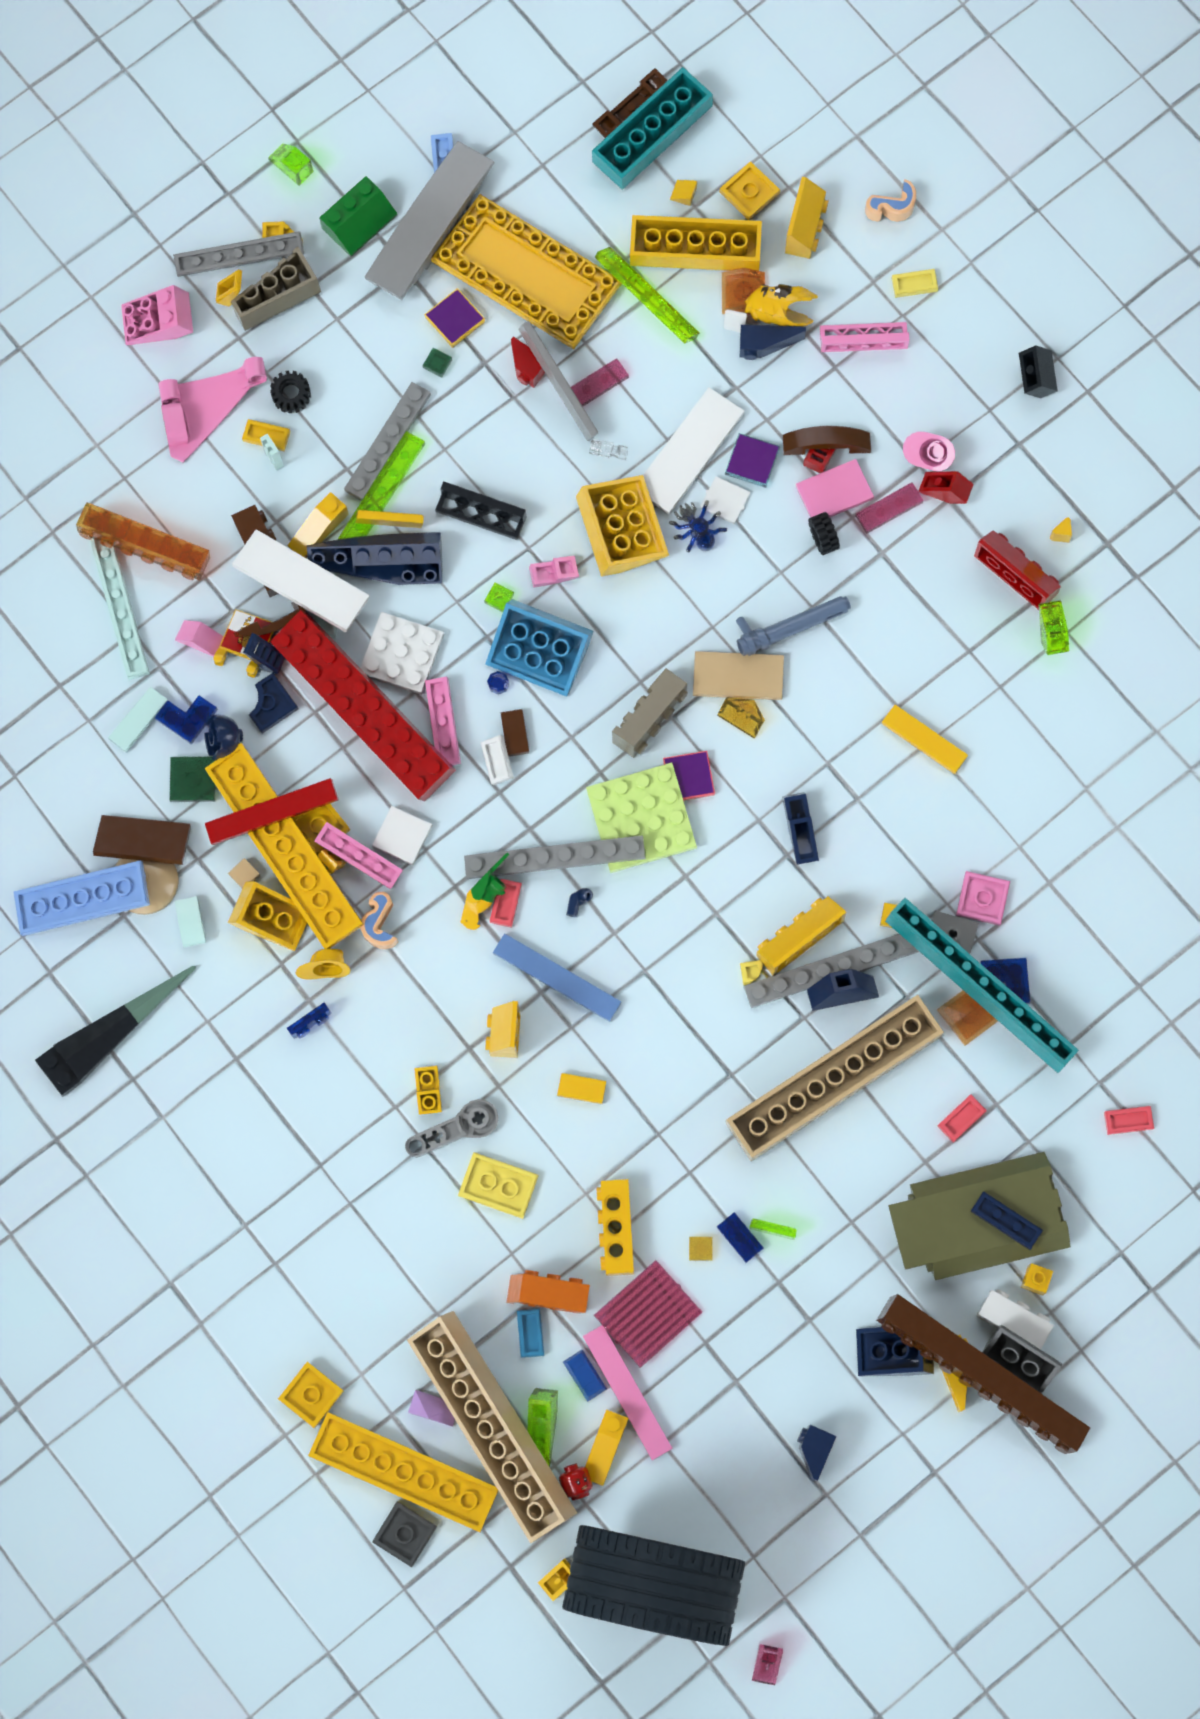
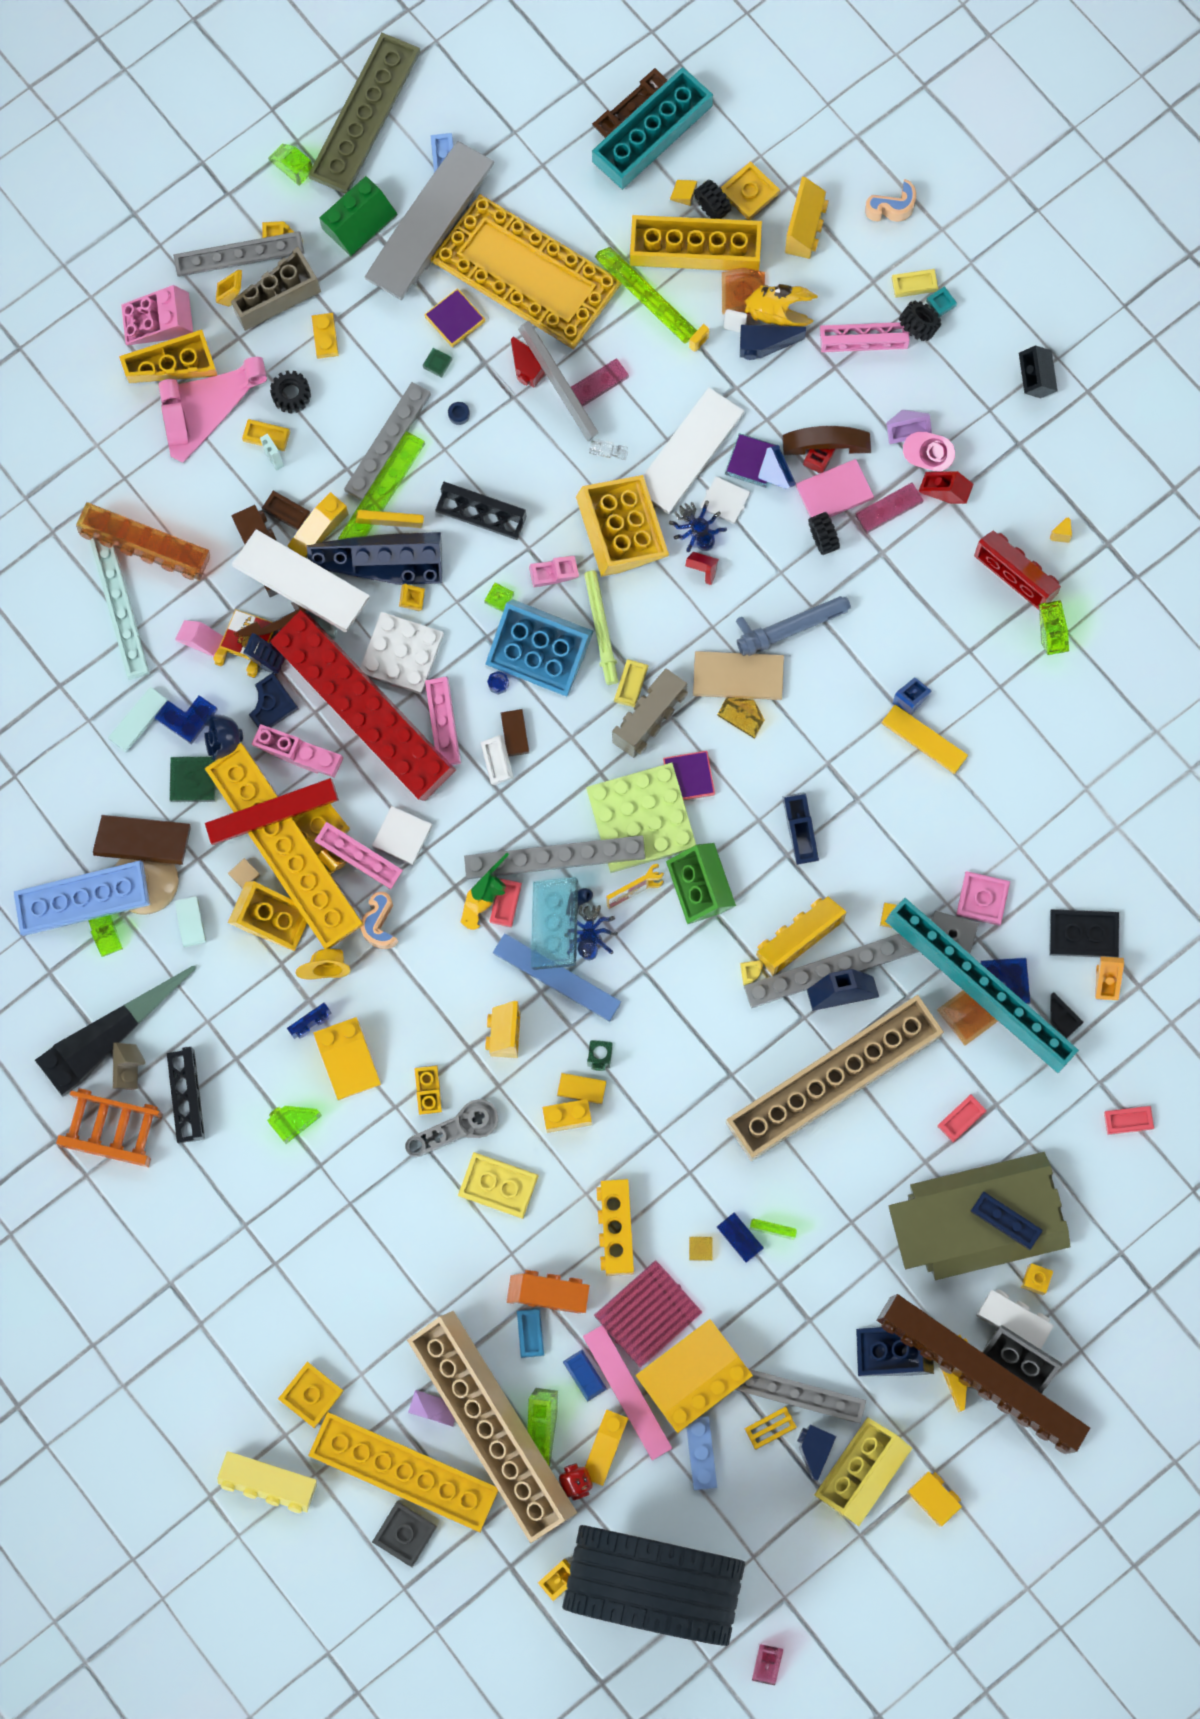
none -> orange fence [56,1088,163,1168]
none -> clear neon green slope [88,915,123,957]
none -> dark tan slope [113,1043,145,1090]
none -> yellow wedge [119,329,217,383]
none -> black fence [167,1047,205,1144]
none -> light yellow brick [217,1451,317,1513]
none -> bright pink slope [252,724,343,778]
none -> reddish brown tile [262,490,311,531]
none -> clear neon green slope [267,1106,322,1144]
none -> olive plate [308,32,420,194]
none -> yellow plate [311,313,339,359]
none -> yellow slope [313,1017,381,1100]
none -> yellow tile [399,584,425,611]
none -> dark blue tile [448,402,470,425]
none -> clear light blue tile [531,877,578,970]
none -> yellow brick [542,1099,592,1133]
none -> animal [565,905,618,961]
none -> yellowish green axle [584,570,618,685]
none -> clear green bracket [587,1040,613,1071]
none -> yellow flag [606,864,664,909]
none -> light yellow tile [614,659,648,708]
none -> yellow slope [635,1319,753,1433]
none -> bright green slope [666,843,736,924]
none -> red tile [685,551,719,585]
none -> light blue plate [686,1416,717,1490]
none -> yellow tile [689,324,709,352]
none -> black tyre [694,180,732,219]
none -> light grey plate [735,1369,866,1424]
none -> yellow tile [744,1407,797,1450]
none -> slope [758,445,796,489]
none -> light yellow slope [814,1417,912,1526]
none -> lavender slope [886,410,932,444]
none -> blue slope [893,677,932,715]
none -> black tyre [899,300,941,341]
none -> yellow brick [907,1471,962,1527]
none -> teal plate [926,286,957,318]
none -> black tile [1049,909,1119,957]
none -> black tile [1050,992,1084,1039]
none -> light orange slope [1095,956,1124,1000]

